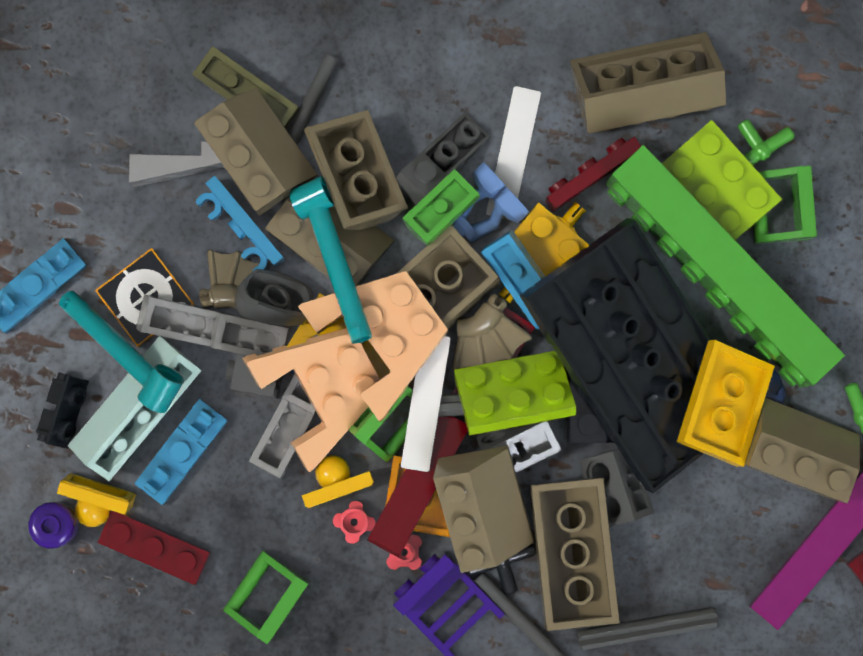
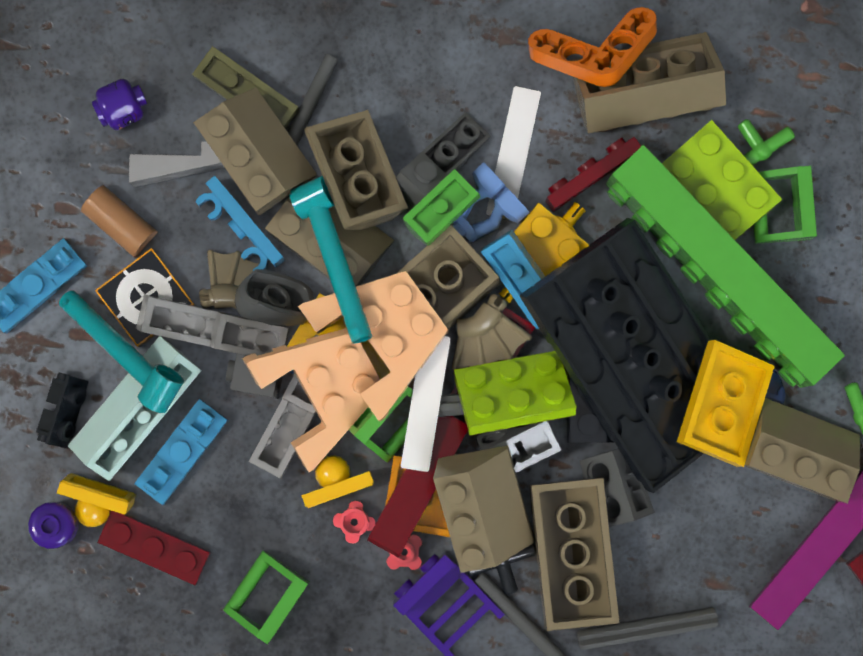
none -> medium nougat brick [81,185,158,258]
none -> dark purple head [92,79,148,130]
none -> orange beam [528,7,657,87]

